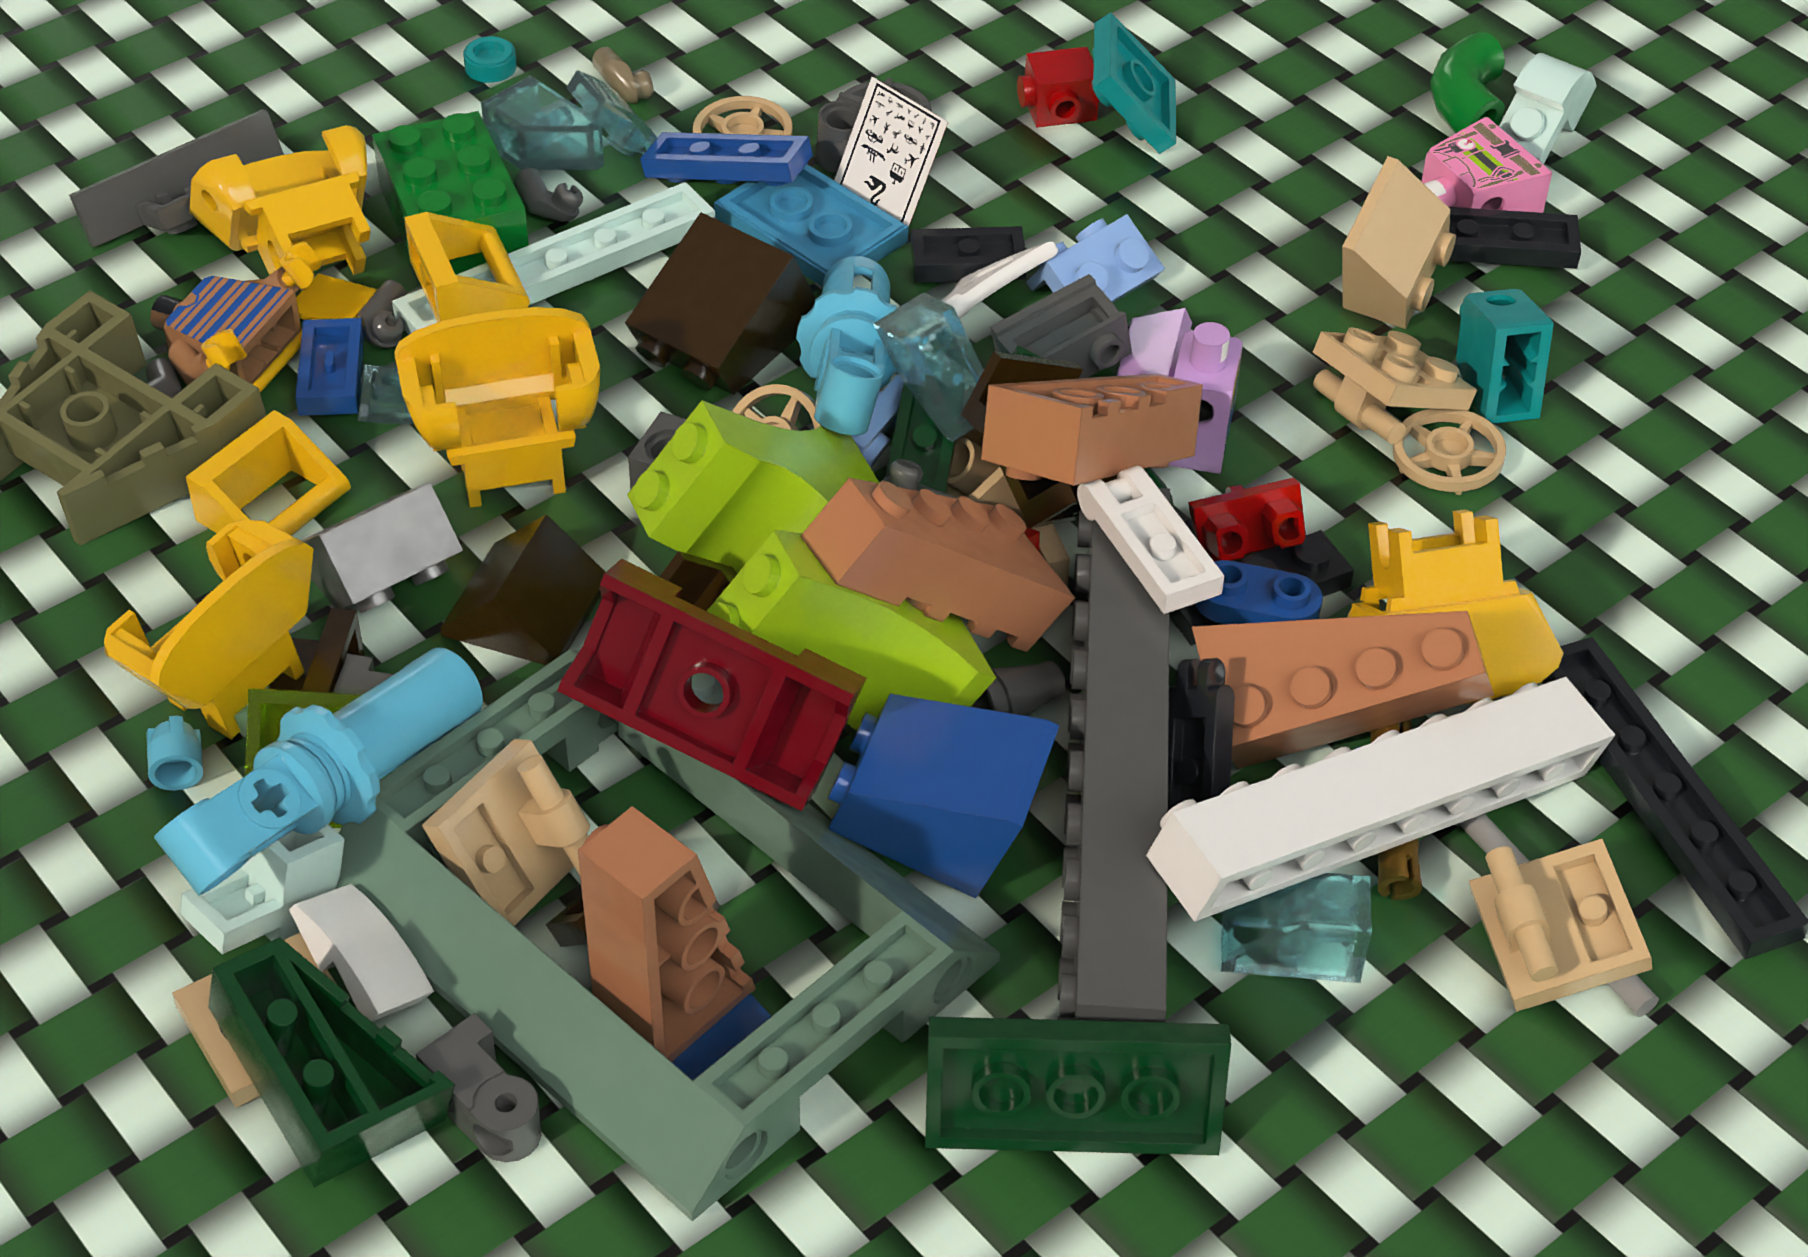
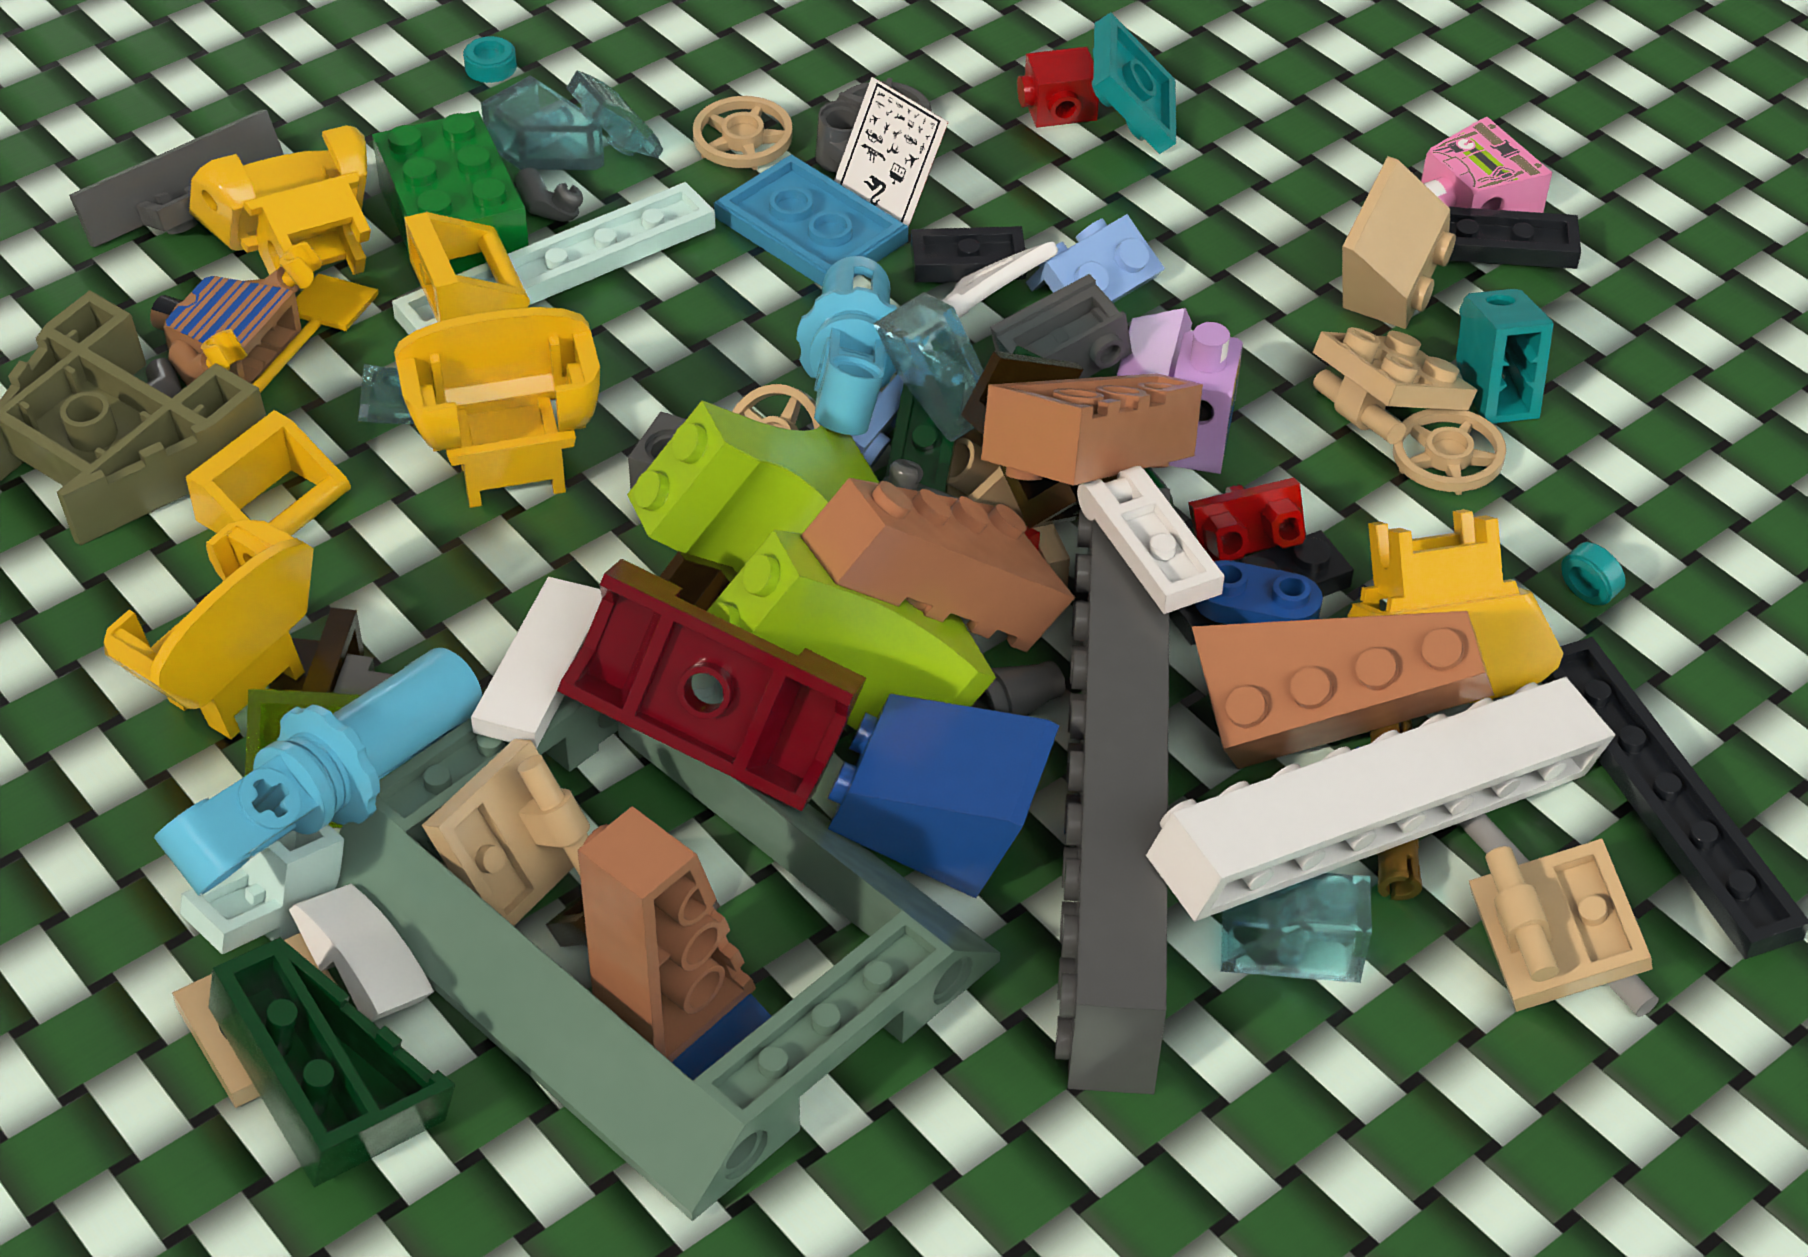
medium azure hose [146,716,203,791] -> none
blue plate [295,318,364,416] -> none
slope [301,482,463,613] -> none
dark grey arm [357,280,407,349] -> none
dark grey leg [416,1013,542,1162] -> none
dark brown slope [441,514,606,665] -> none
dark tan arm [592,47,654,104] -> none
dark brown slope [625,212,816,395] -> none
blue plate [640,132,813,186] -> none
dark green plate [925,1016,1231,1155] -> none
black hinge [1168,658,1235,811] -> none
green cylinder [1430,31,1505,133] -> none
light aqua brick [1499,53,1597,165] -> none
none -> white tile [471,577,602,749]
none -> teal tile [1561,542,1625,606]

